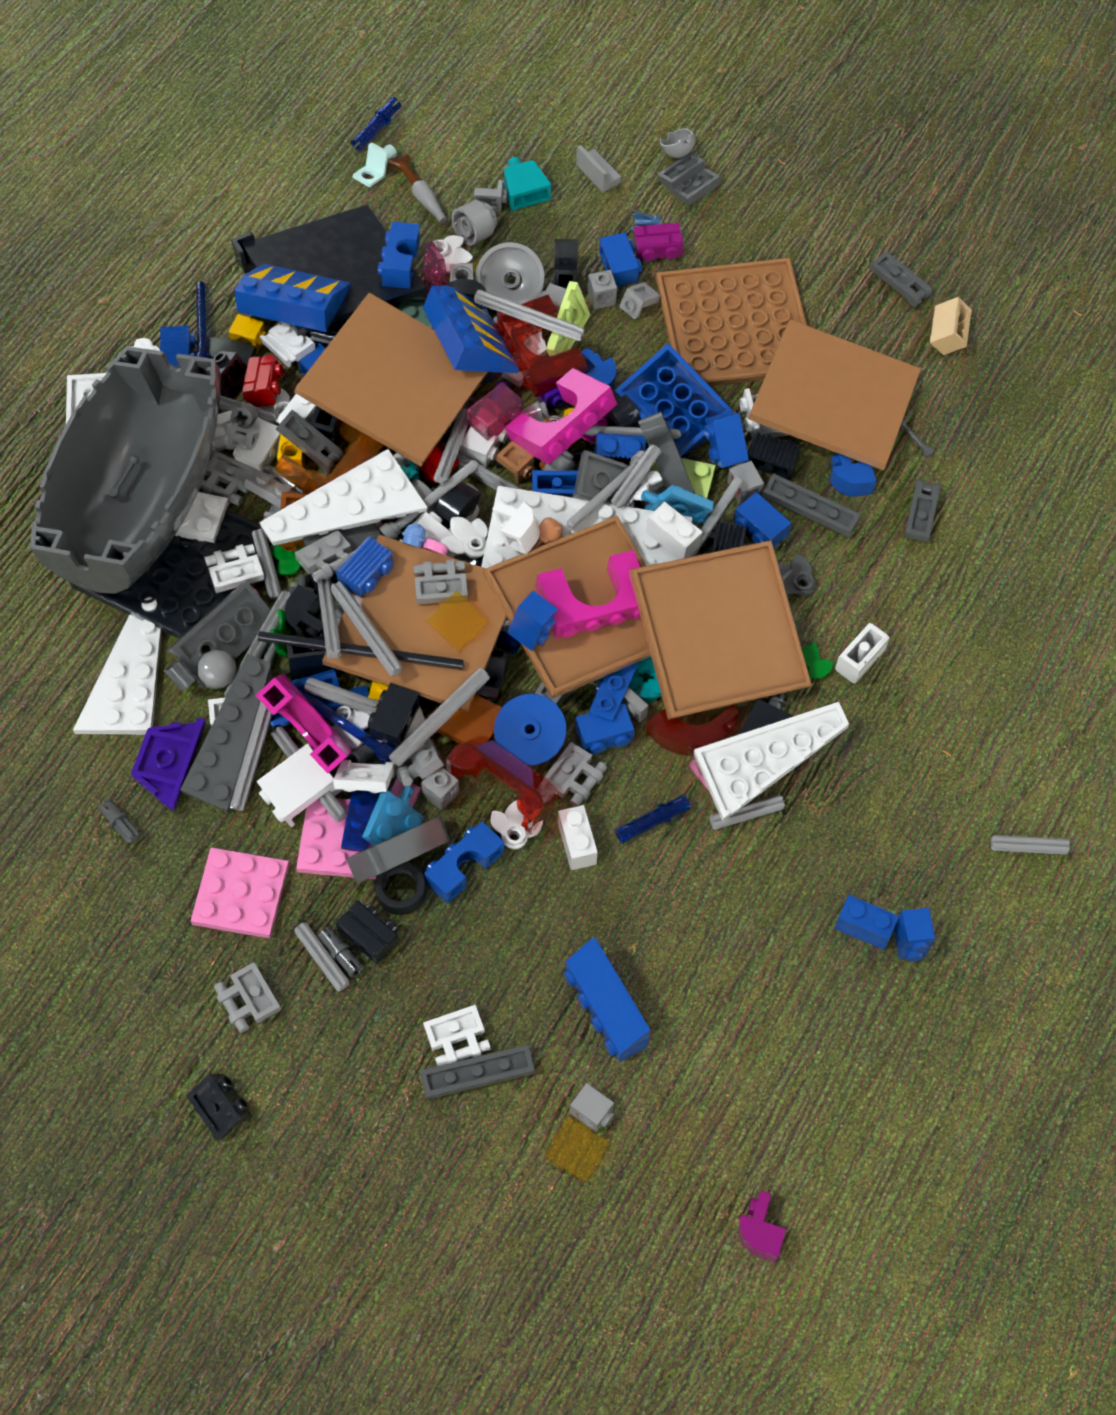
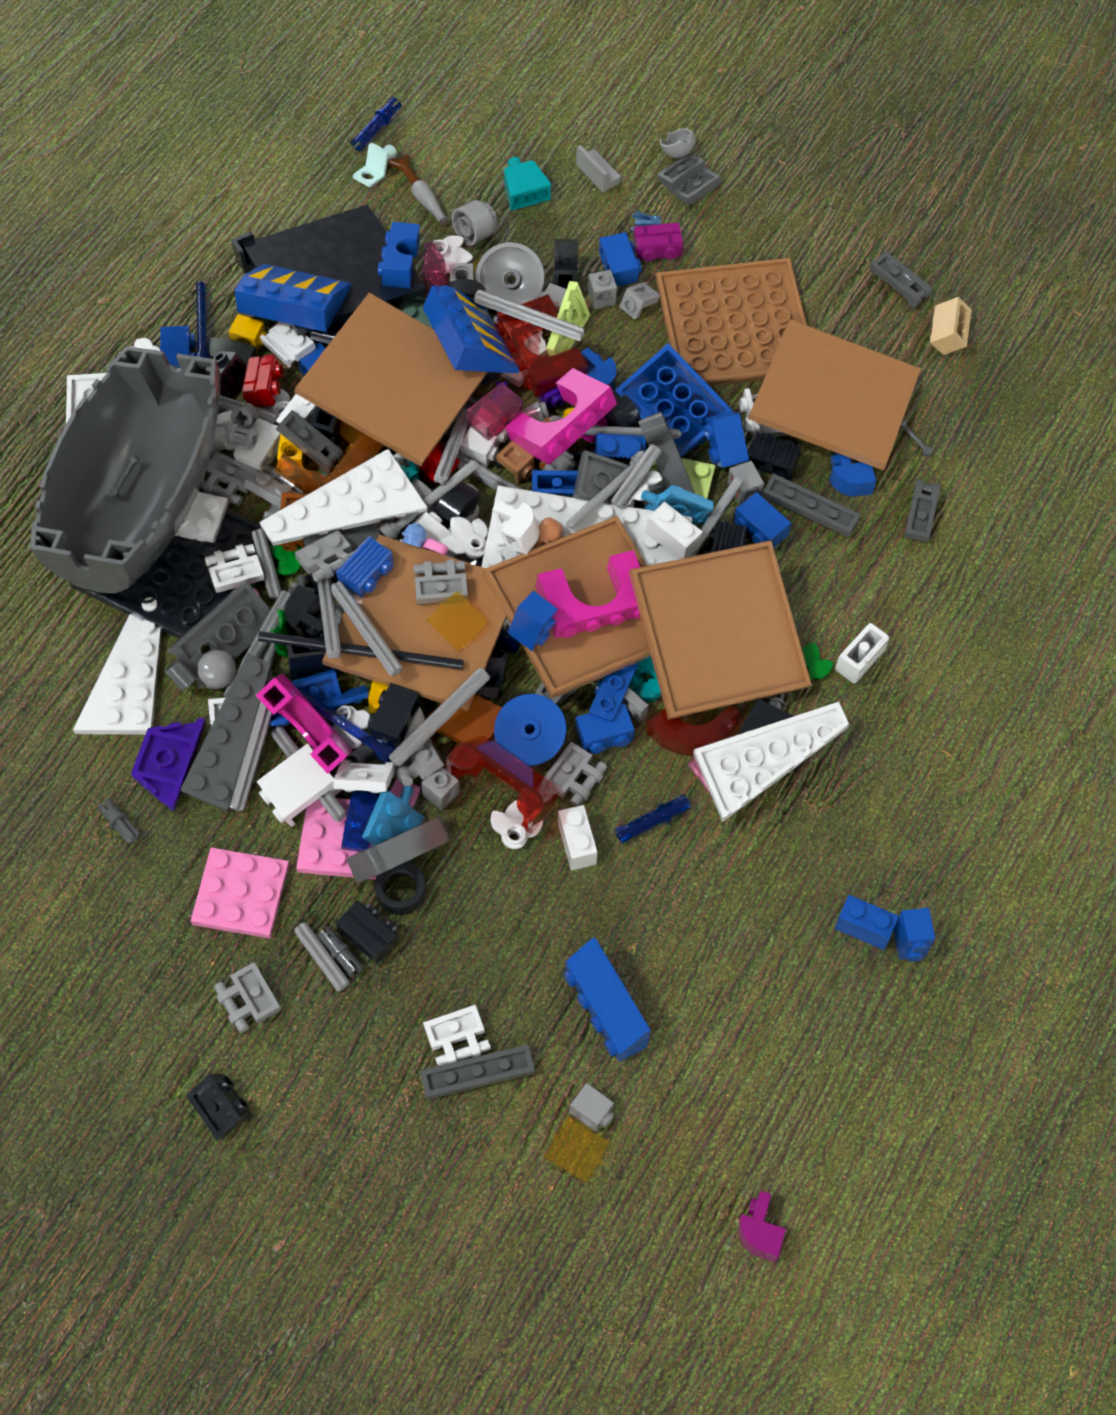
light grey axle [304,678,379,715] -> none
blue arch [424,821,505,904] -> none
light grey bracket [474,180,507,212] -> none
light grey axle [709,795,785,830] -> none
dark grey plate [778,554,815,596] -> none
light grey axle [991,835,1070,854] -> none

